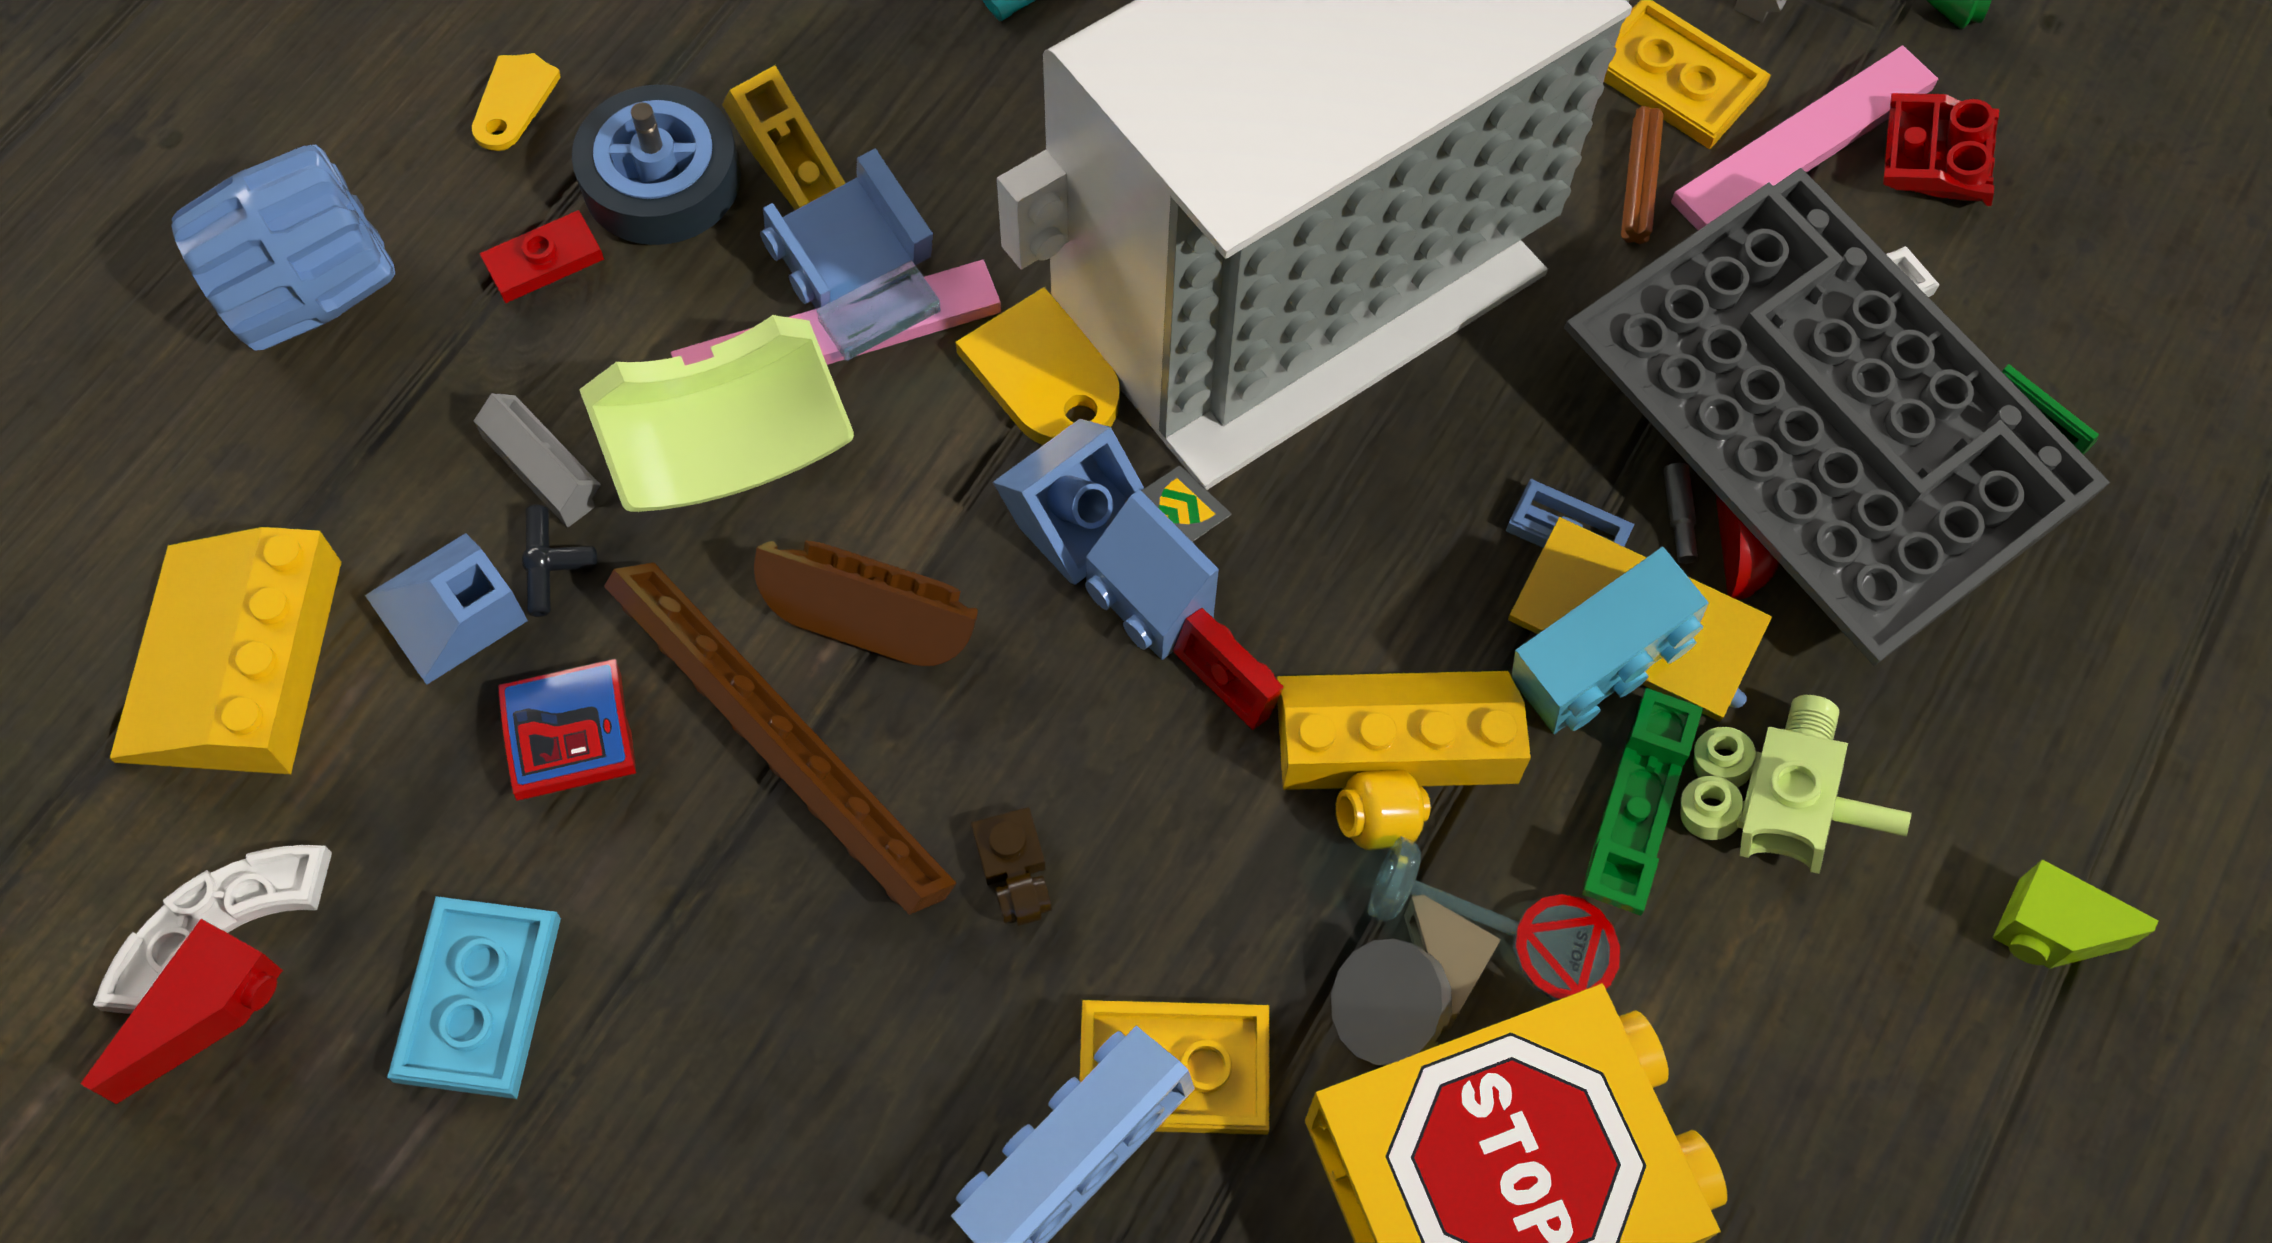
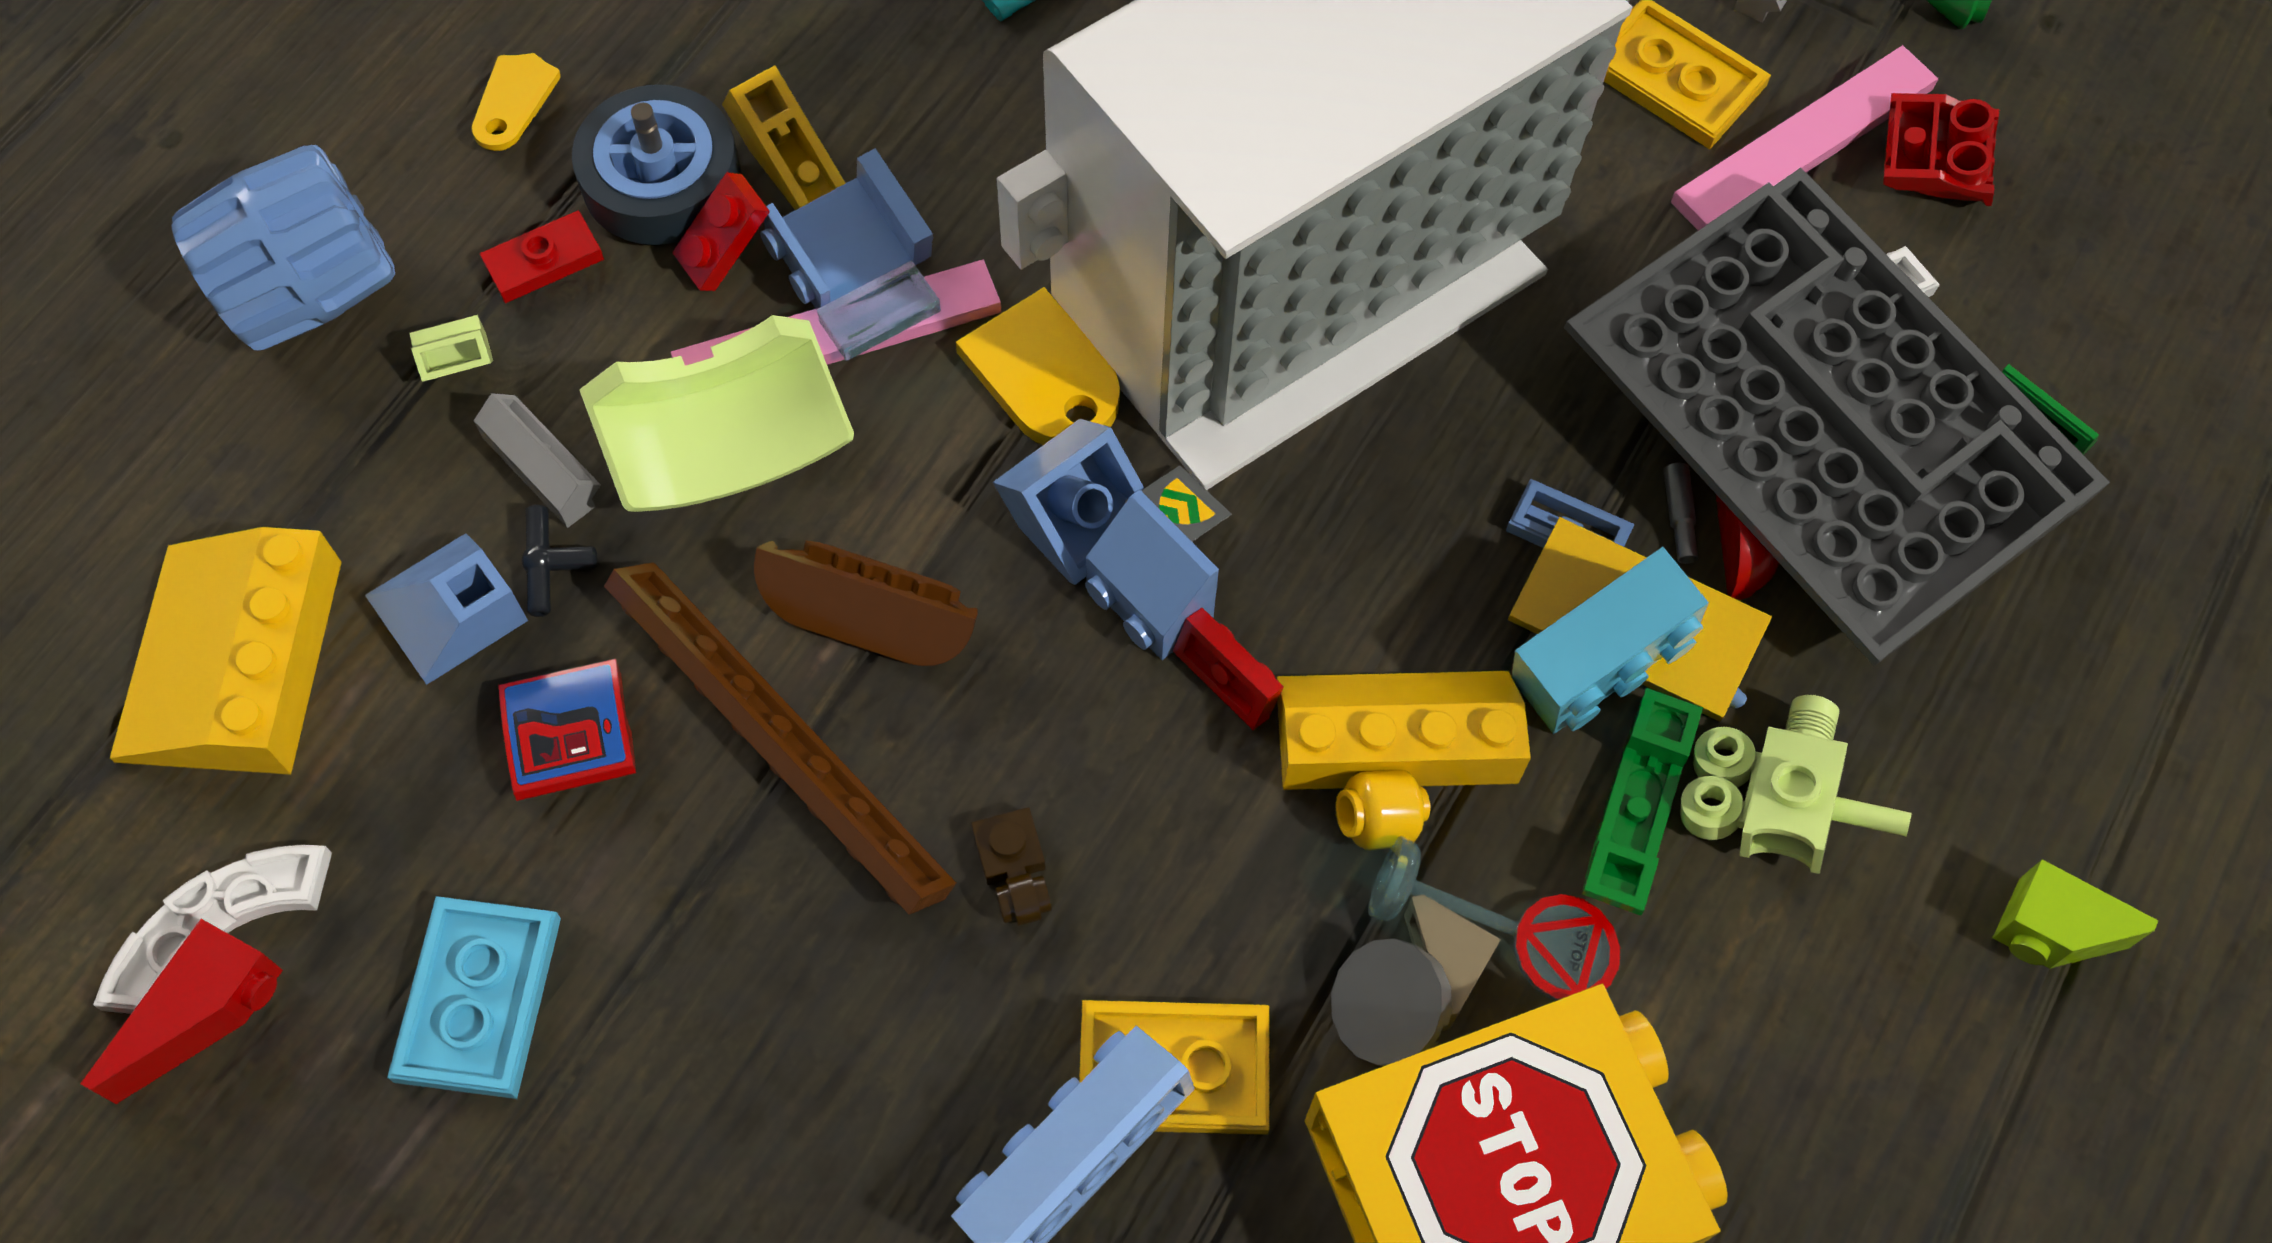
dark orange axle [1621,106,1664,245] -> none
none -> yellowish green piece [409,315,493,382]
none -> red plate [672,172,770,291]

